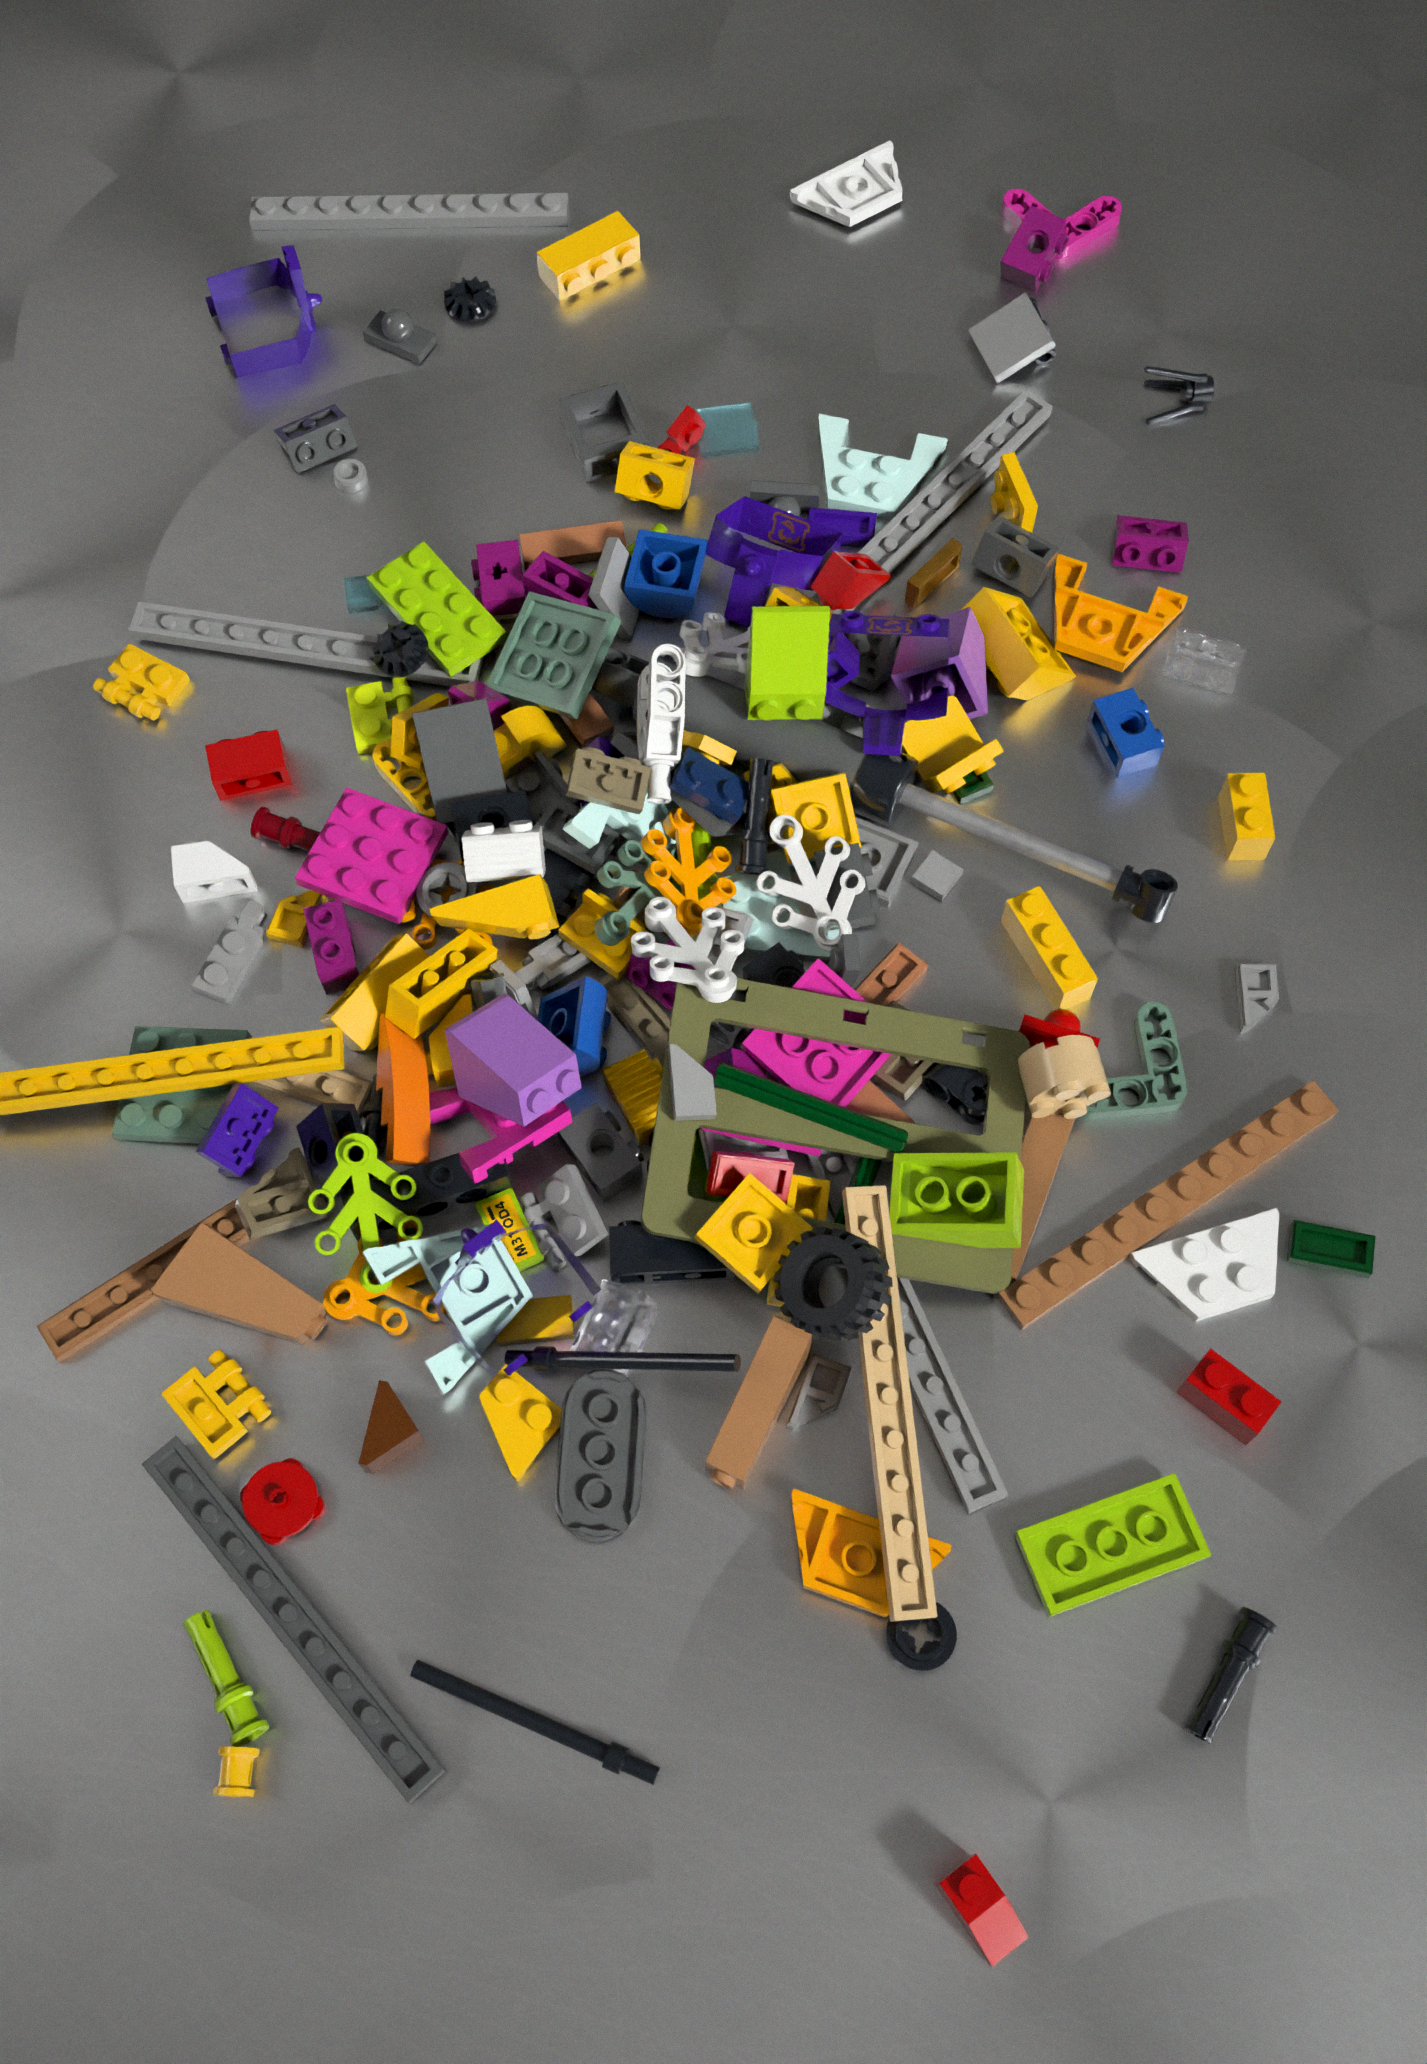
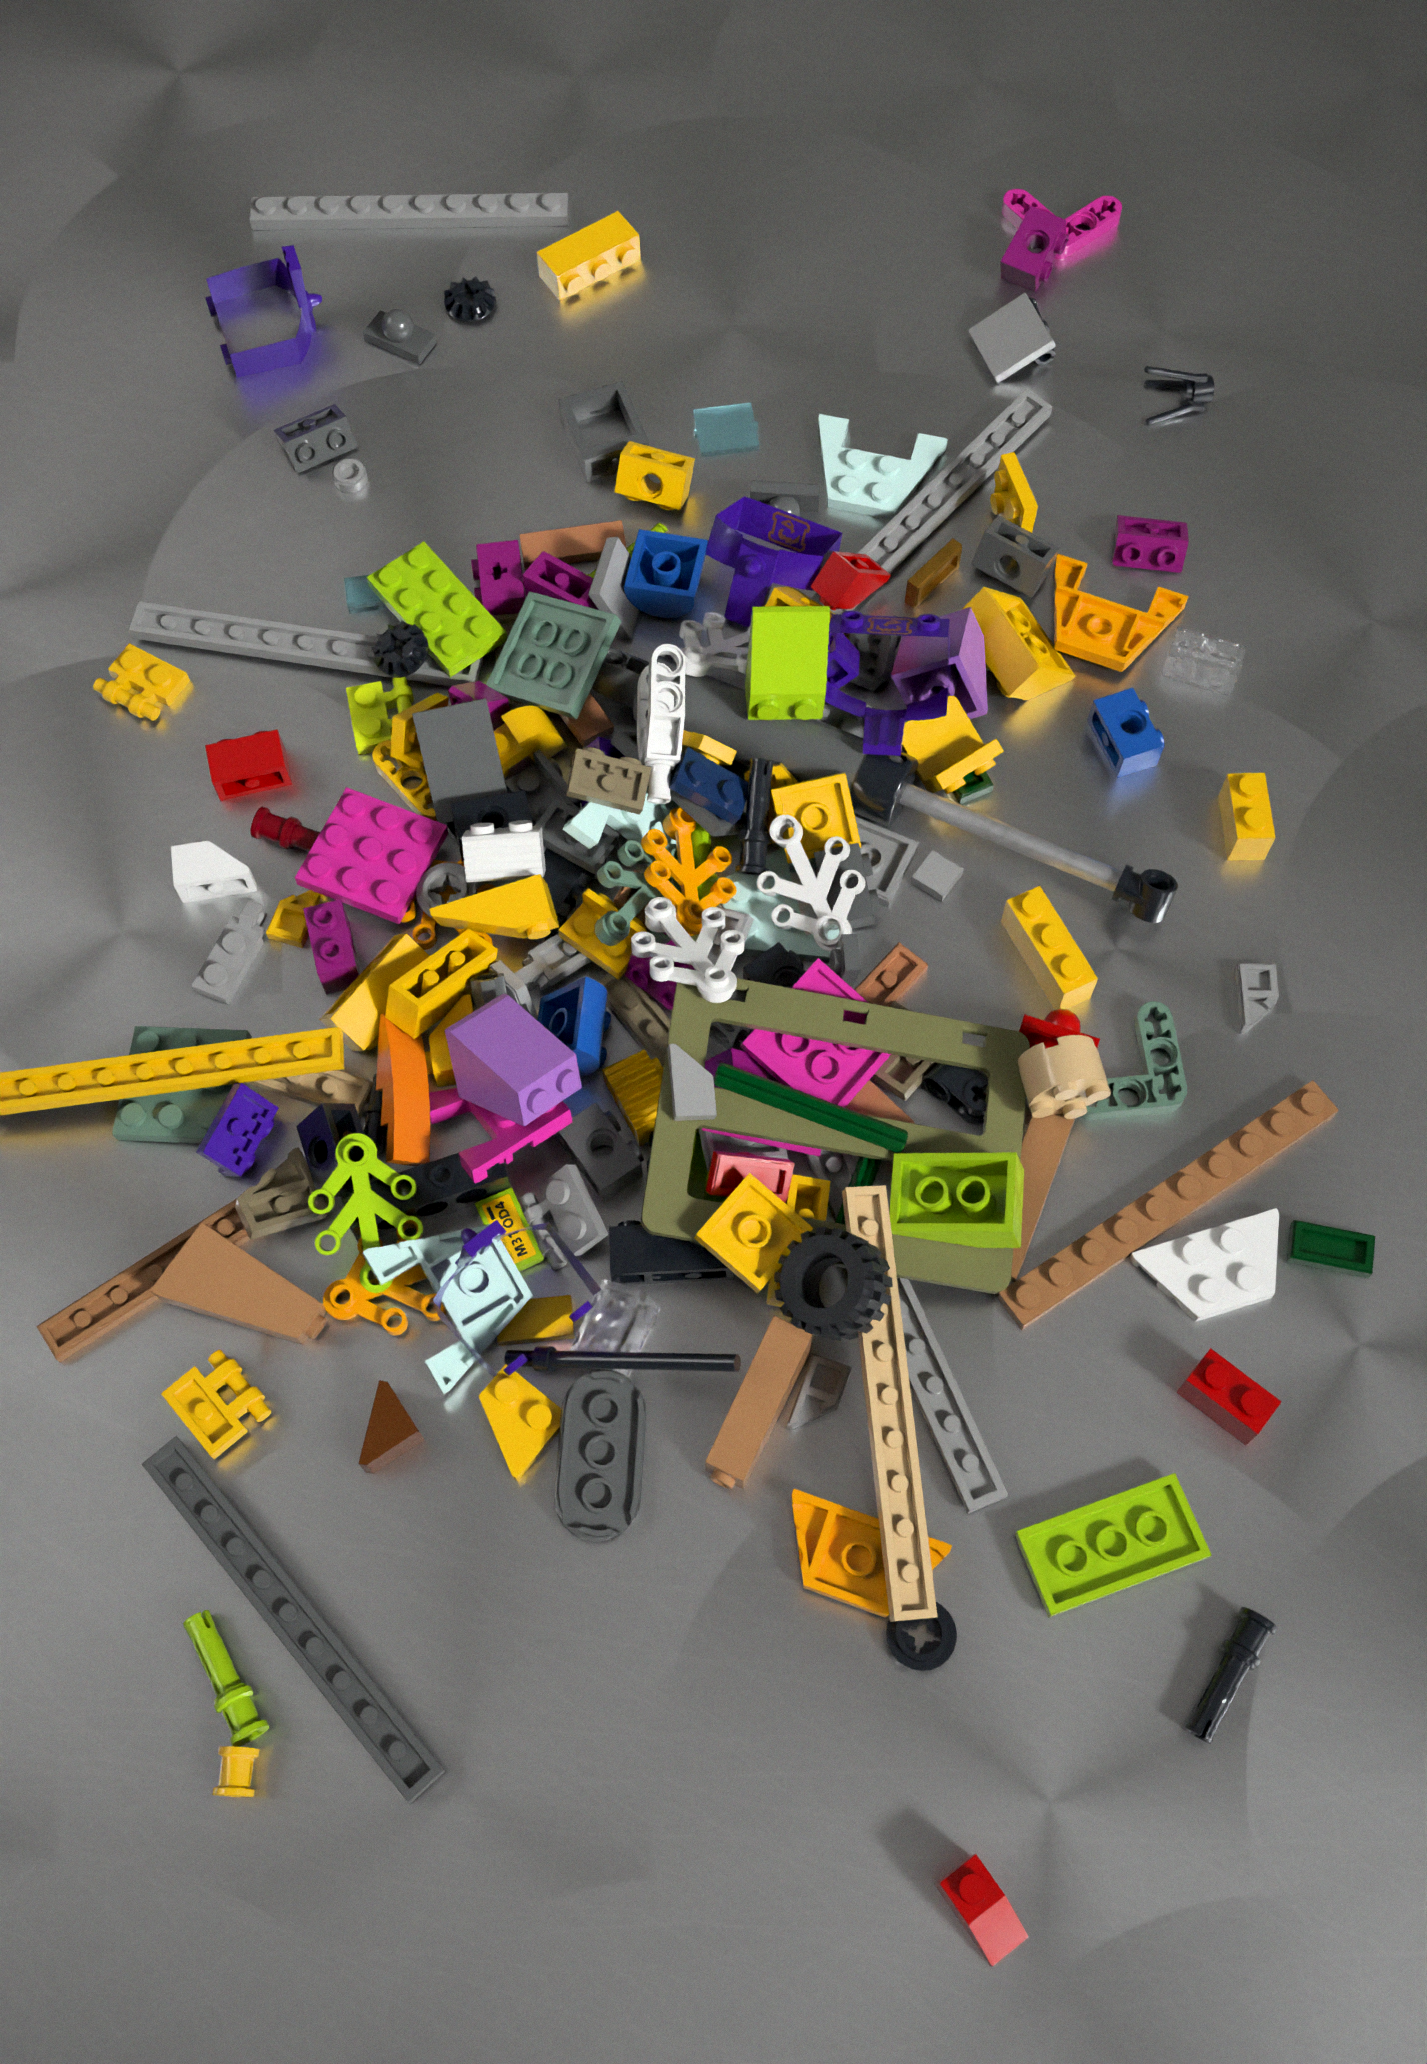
red piece [240,1458,325,1545] -> none
black bar [410,1660,661,1785] -> none
red plate [657,405,707,455] -> none
white wing [790,140,903,227] -> none
dark purple tile [807,507,877,547] -> none

